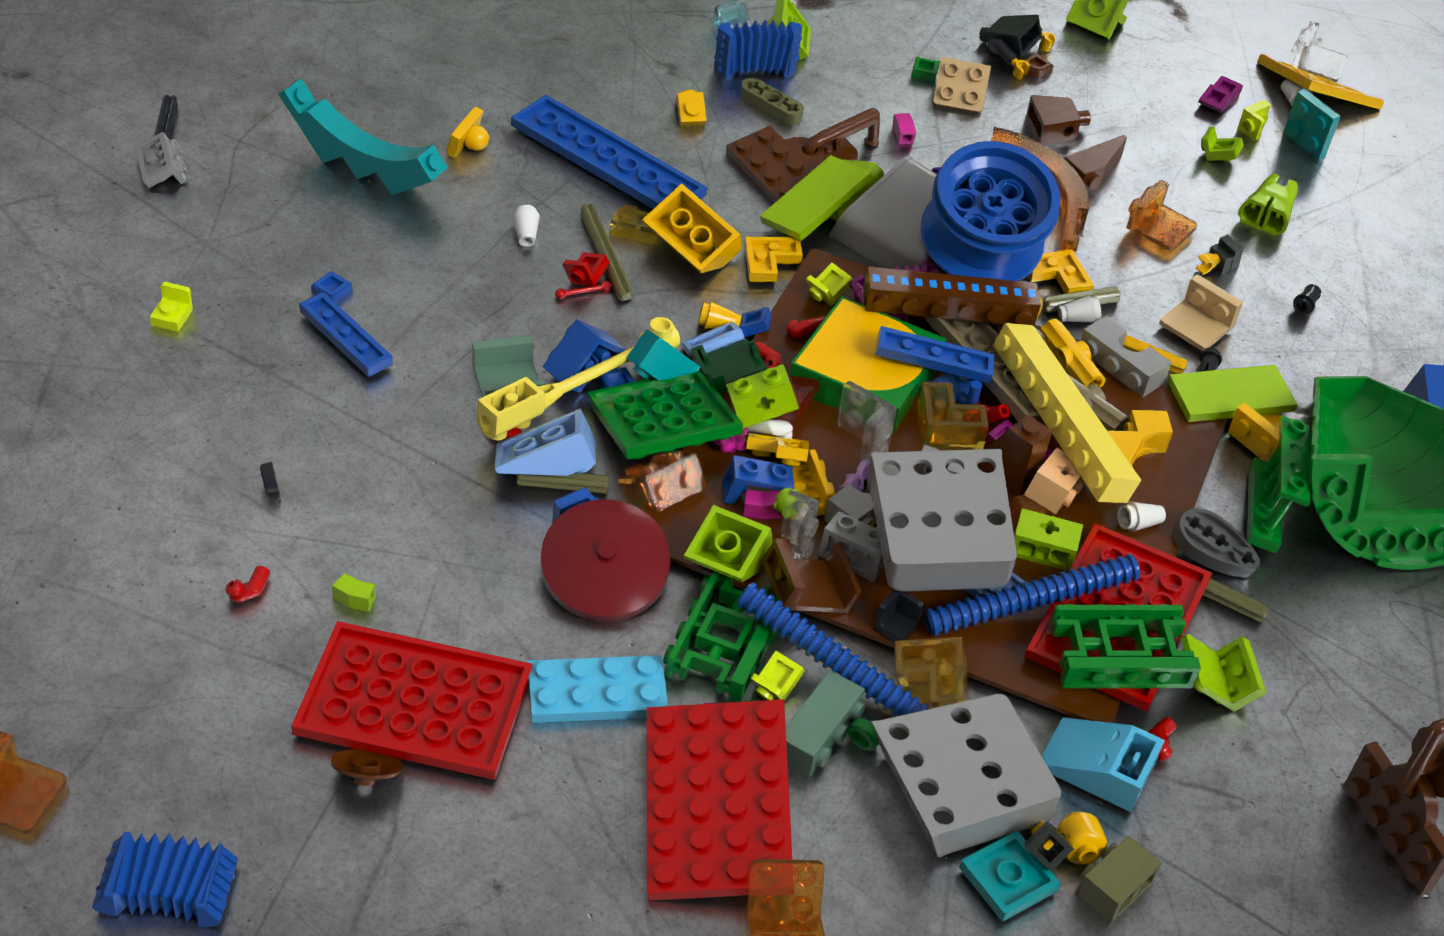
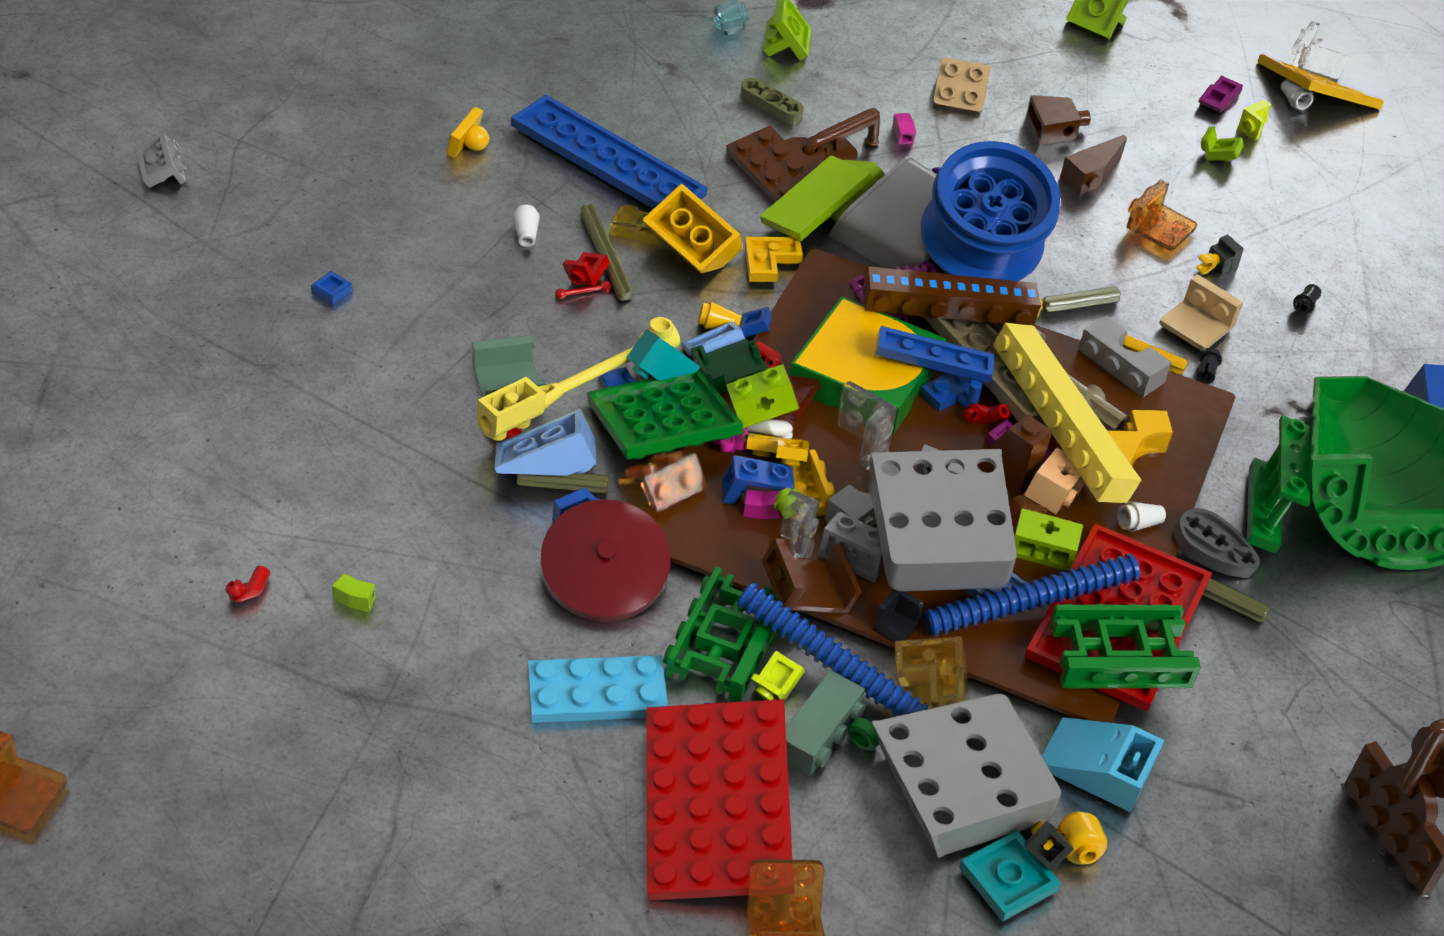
blue piece [92,832,238,928] -> none
neon yellow bracket [150,282,193,332] -> none
black axle [154,95,178,139] -> none
black tile [260,461,280,495] -> none
teal arch [278,78,448,195] -> none
red plate [291,621,532,780] -> none
blue plate [299,292,393,377] -> none
reddish brown dish [331,749,403,786] -> none
blue brick [542,319,627,393] -> none
yellow bracket [674,90,707,126] -> none
lime slope [684,505,772,582] -> none
blue piece [714,20,803,79] -> none
red arm [786,316,826,340] -> none
neon yellow bracket [806,262,852,306] -> none
lavender piece [839,460,870,492] -> none
green tile [911,57,940,83] -> none
clear yellow brick [917,382,989,451] -> none
black torso [979,15,1055,80] -> none
clear orange arch [991,127,1089,252] -> none
reddish brown tile [1025,53,1054,78] -> none
yellow plate [1028,249,1094,294] -> none
yellow piece [1040,318,1106,388] -> none
white cone [1058,295,1101,323] -> none
olive brick [1077,835,1162,923] -> none
red arm [1148,717,1176,762] -> none
lime tile [1167,364,1298,422] -> none
lime bracket [1181,634,1267,712] -> none
yellow bracket [1228,403,1281,462] -> none
lime piece [1238,173,1298,236] -> none
teal plate [1283,89,1341,160] -> none

